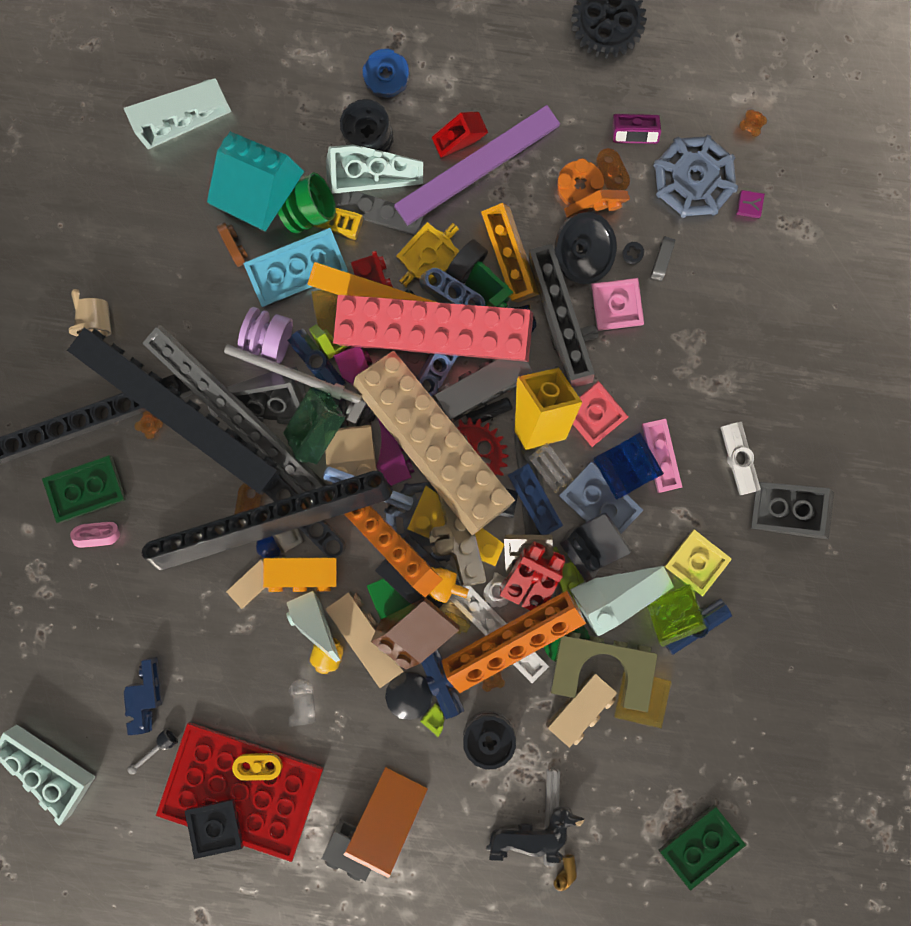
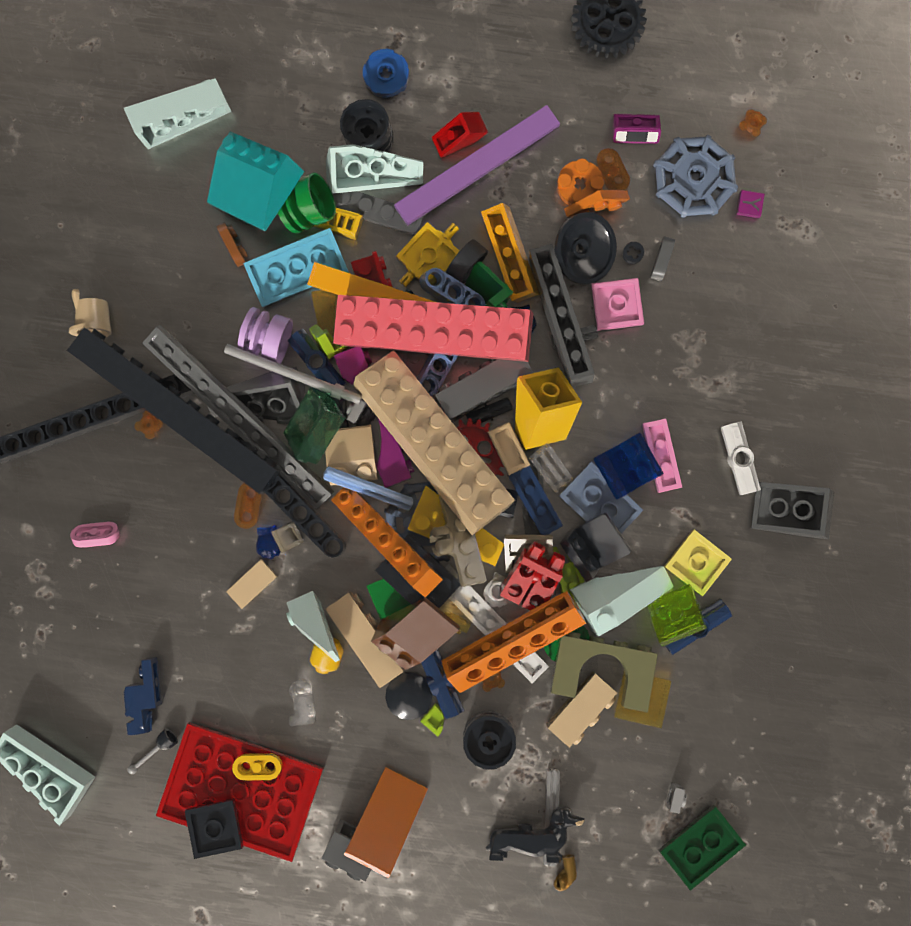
dark green plate [42,455,126,523] -> none
black beam [141,470,393,570] -> none
light orange brick [263,557,336,592] -> none
light orange piece [428,567,469,603] -> none
coral plate [573,381,629,447] -> none
none -> tan tile [488,422,530,476]
none -> light grey plate [666,782,687,814]

